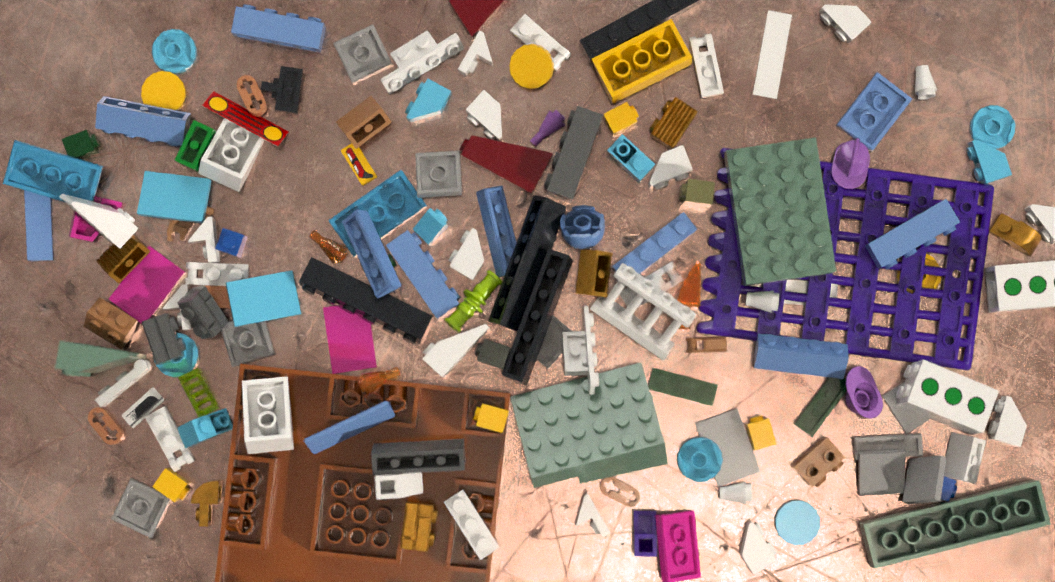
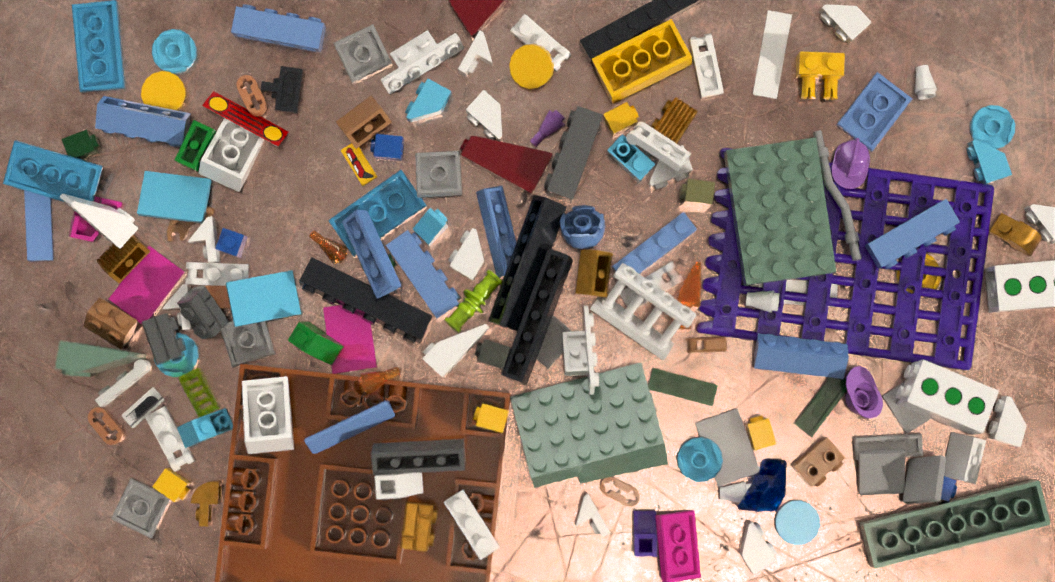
none -> dark azure tile [72,0,125,93]
none -> green slope [288,322,344,365]
none -> blue brick [370,134,404,161]
none -> white plate [626,122,691,171]
none -> clear blue slope [737,459,787,512]
none -> yellow brick [796,51,845,100]
none -> light grey bar [813,130,861,261]

